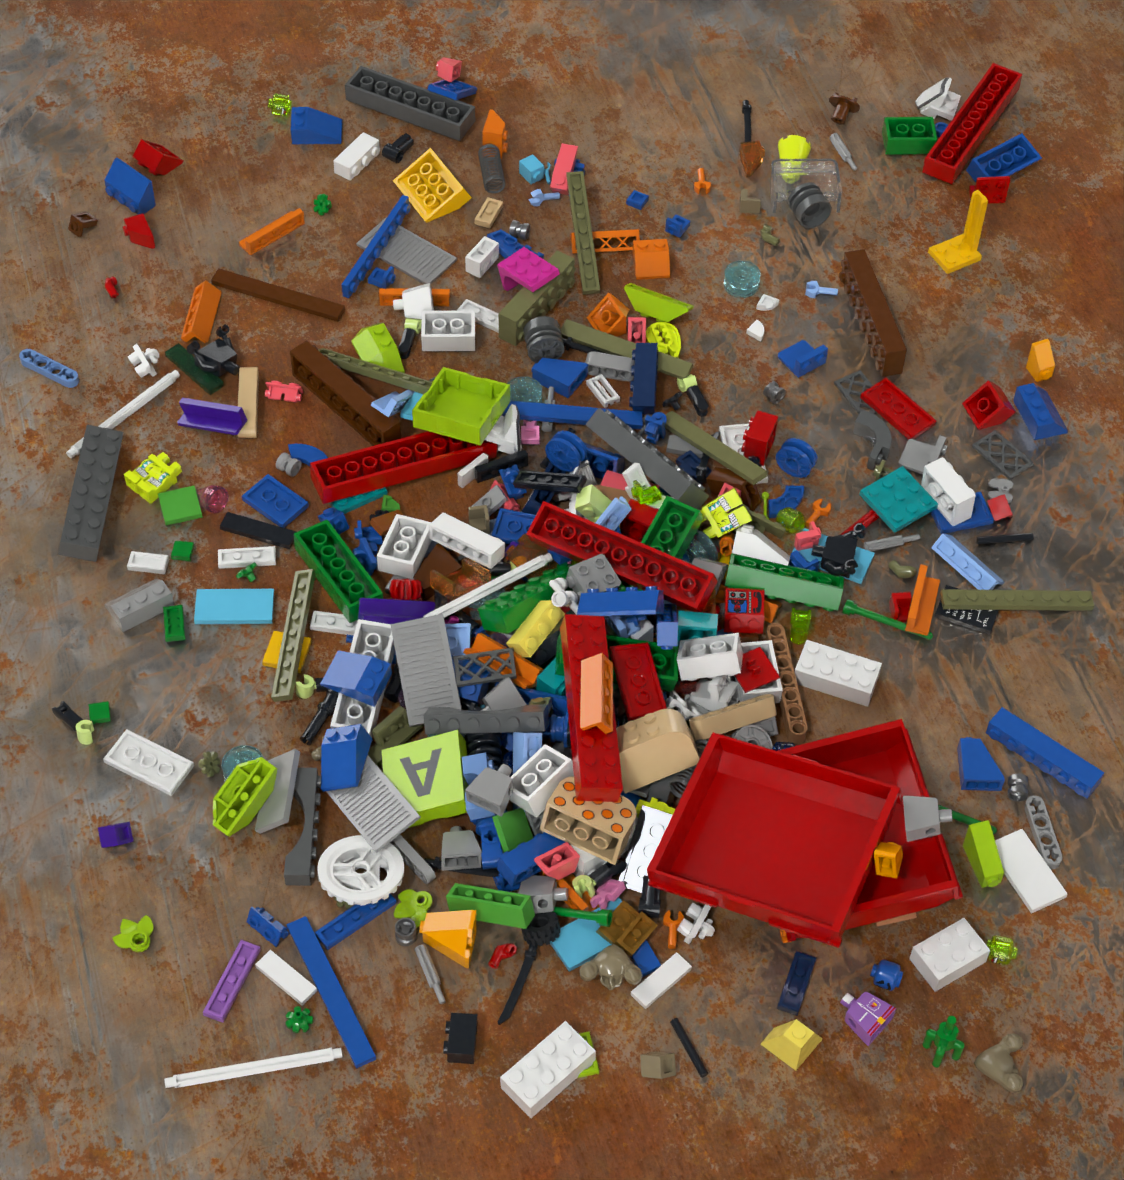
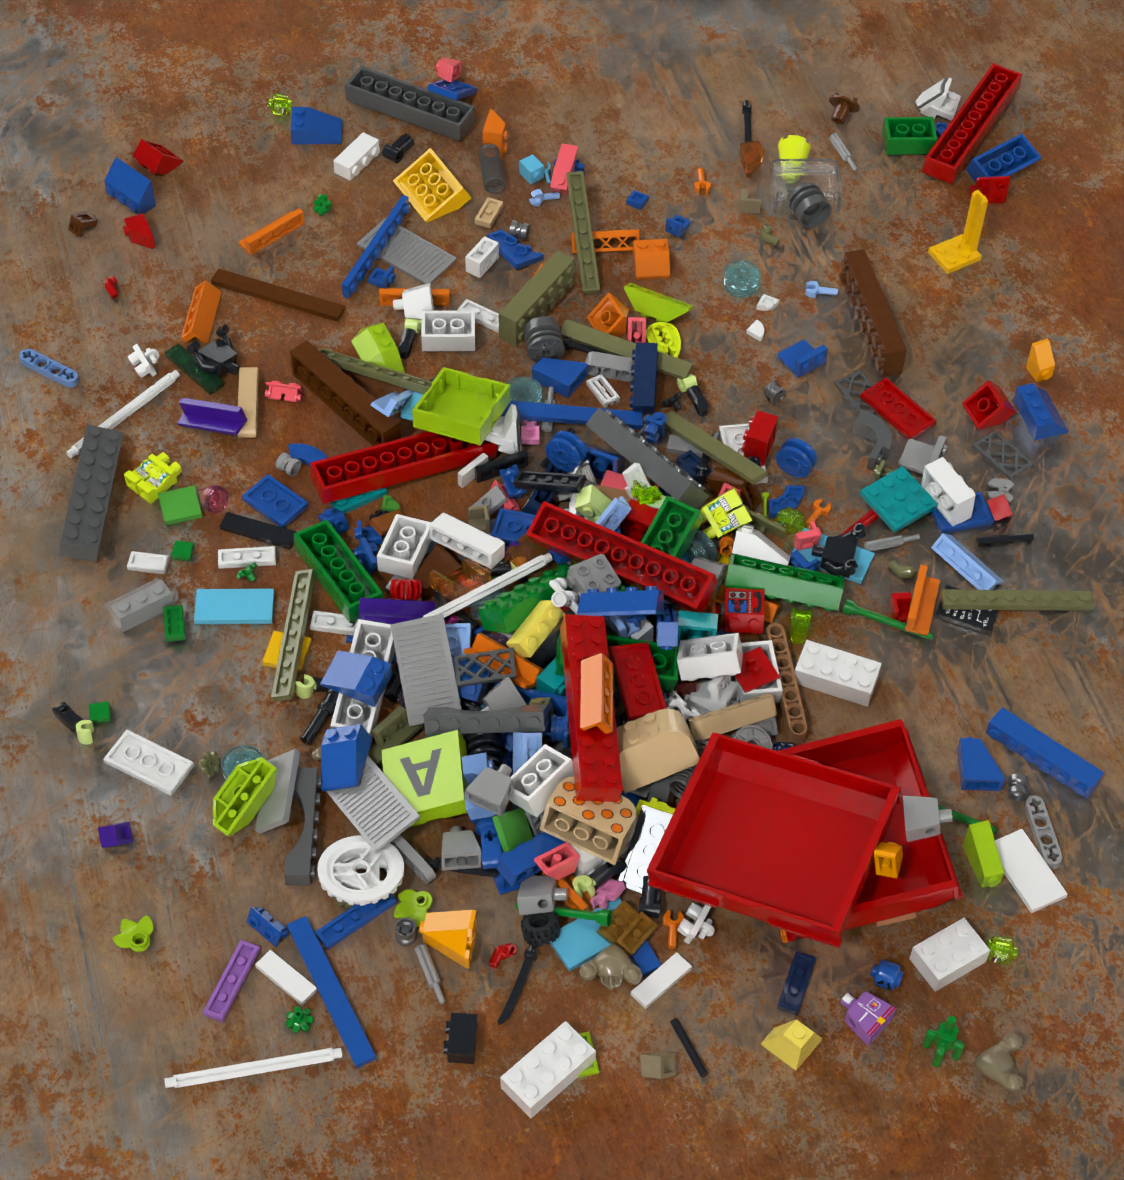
bright green brick [446,883,535,929] -> none
dark pink bracket [497,247,560,292] -> none

